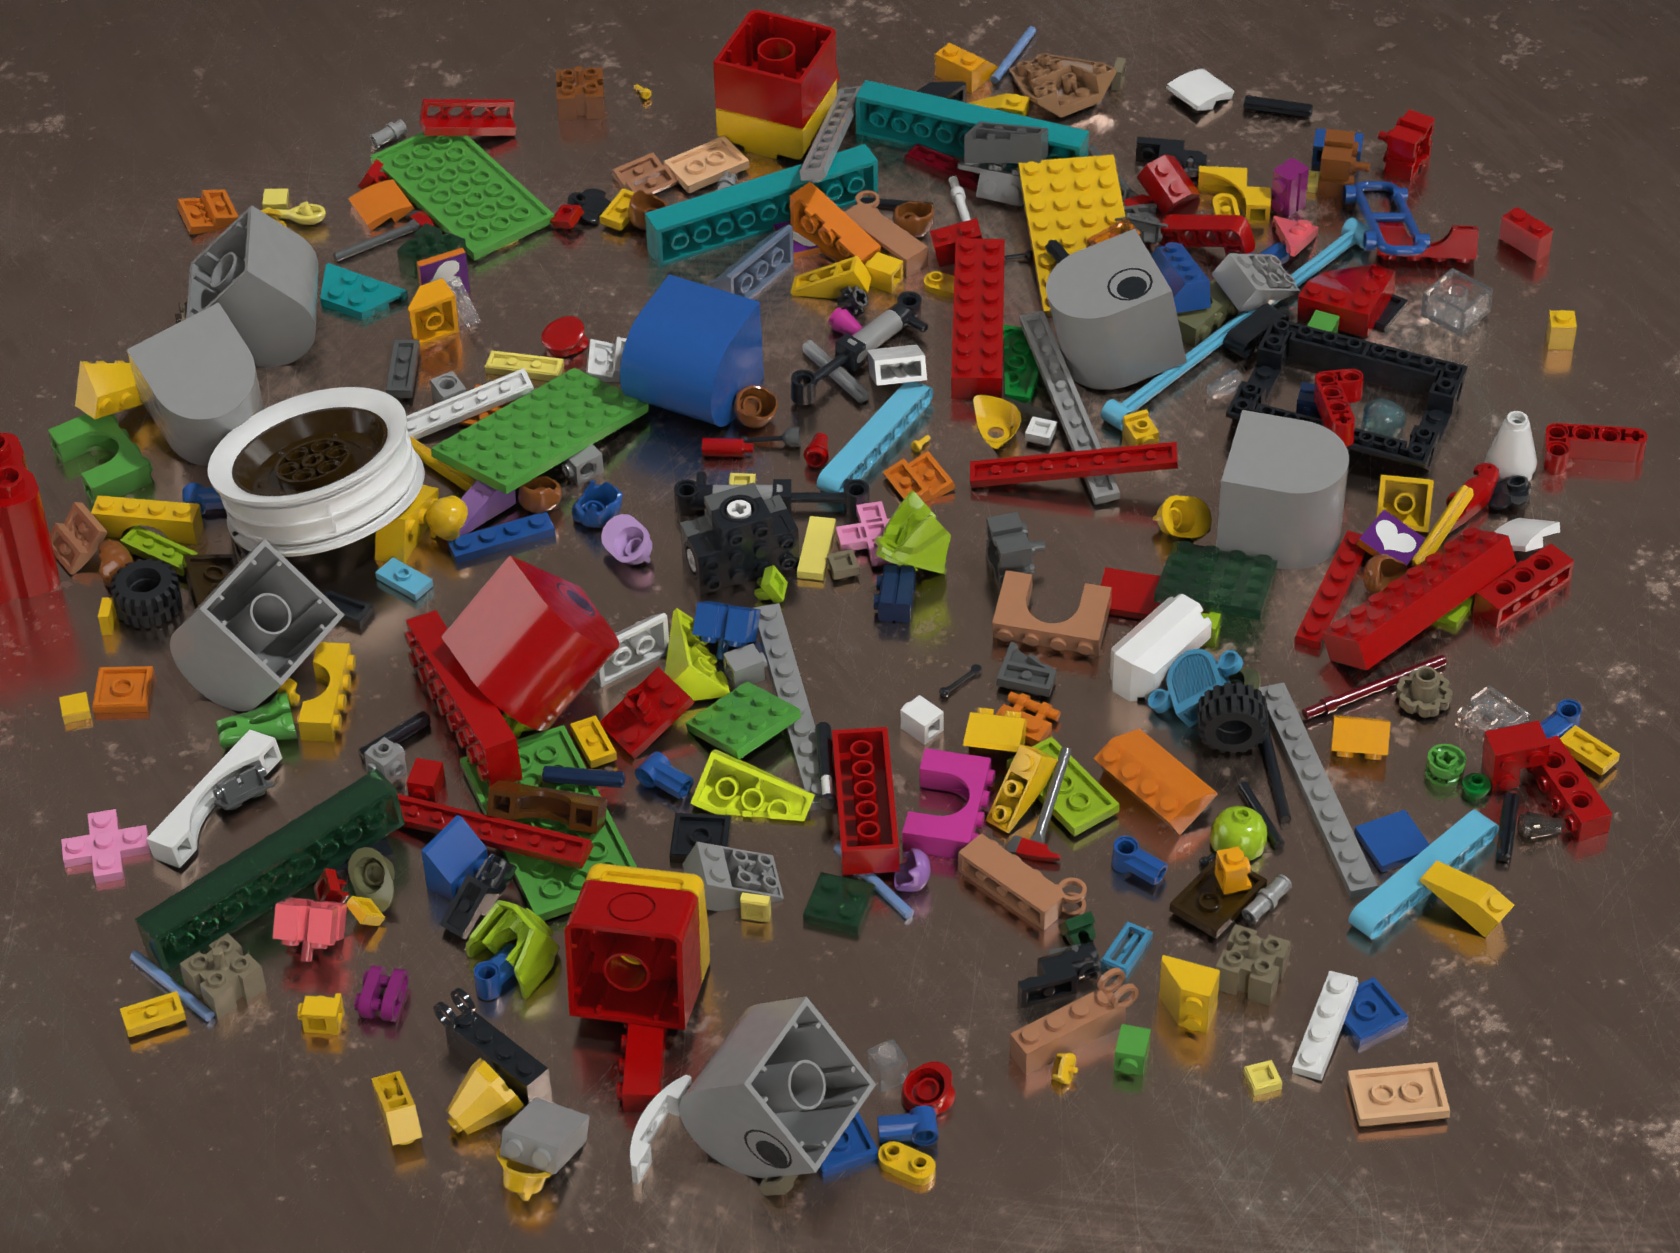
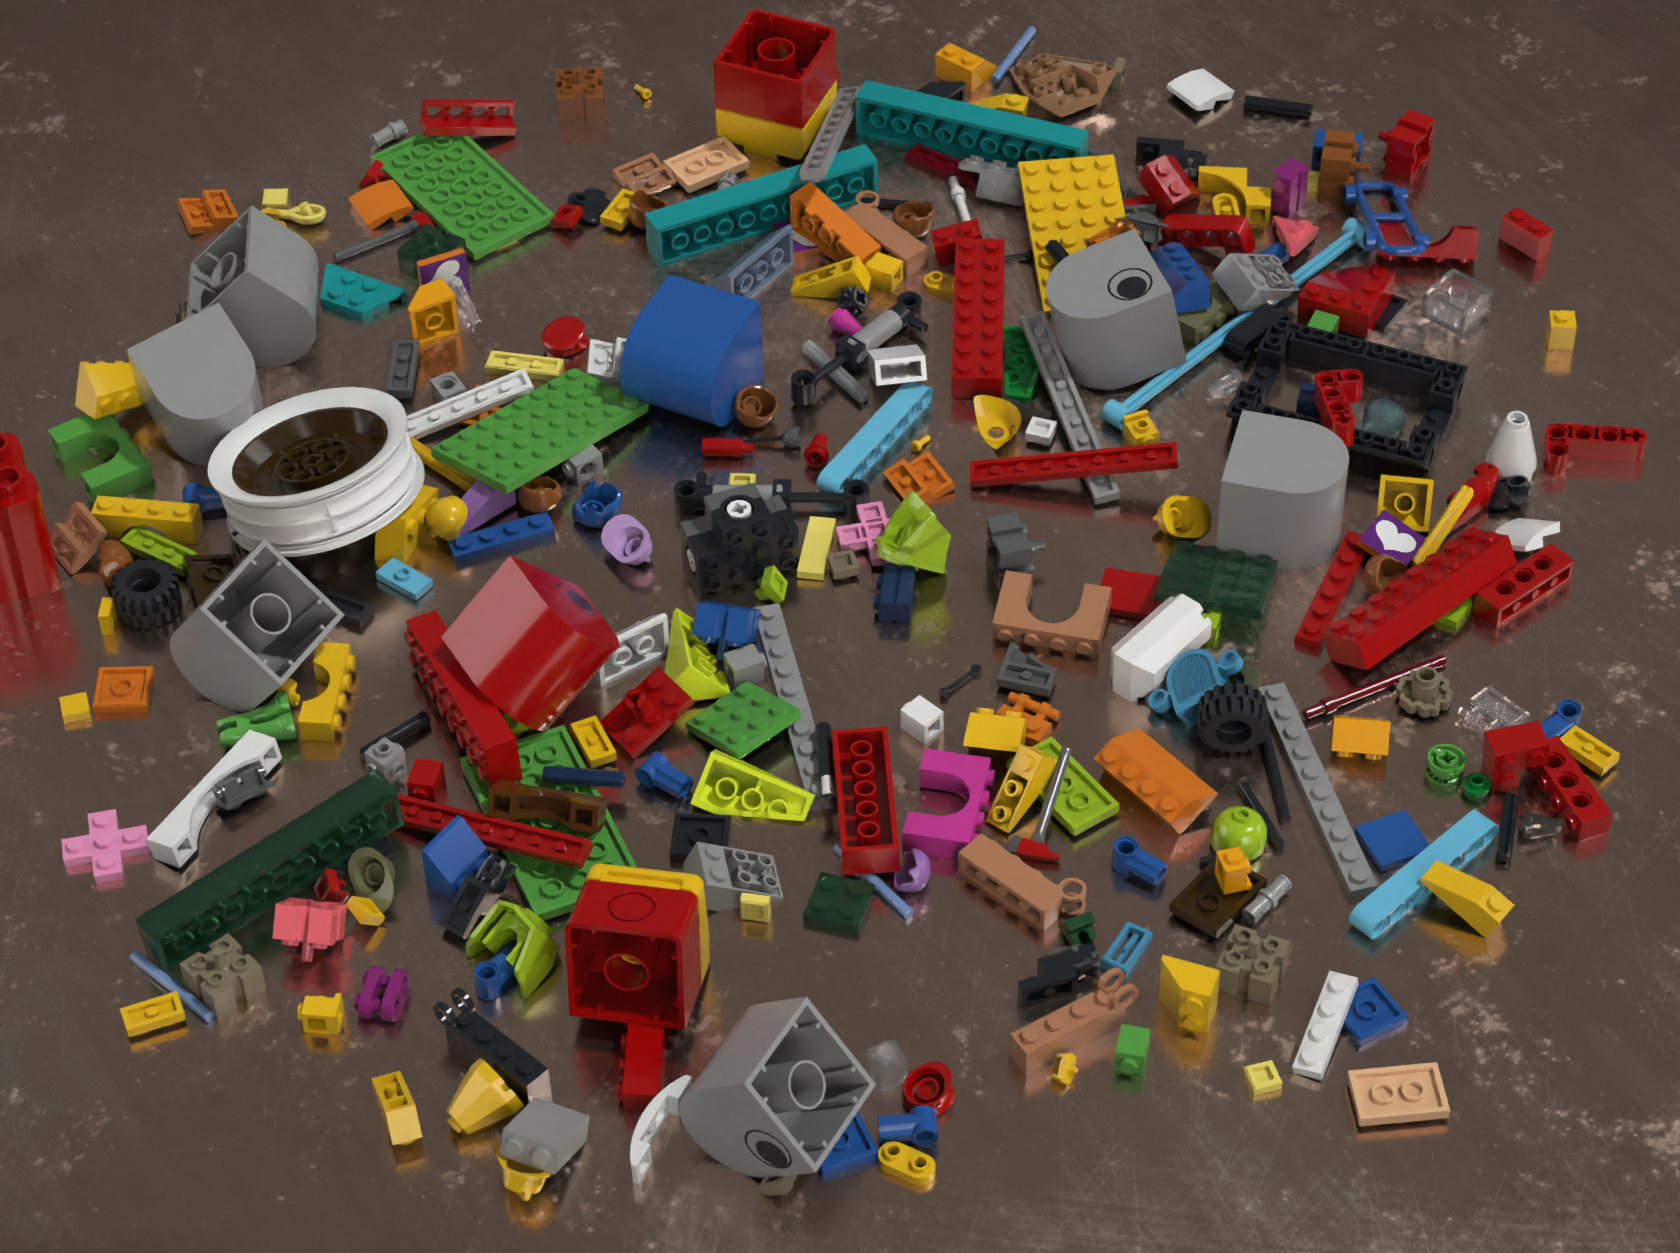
dark grey wedge [964,122,1048,163] -> none

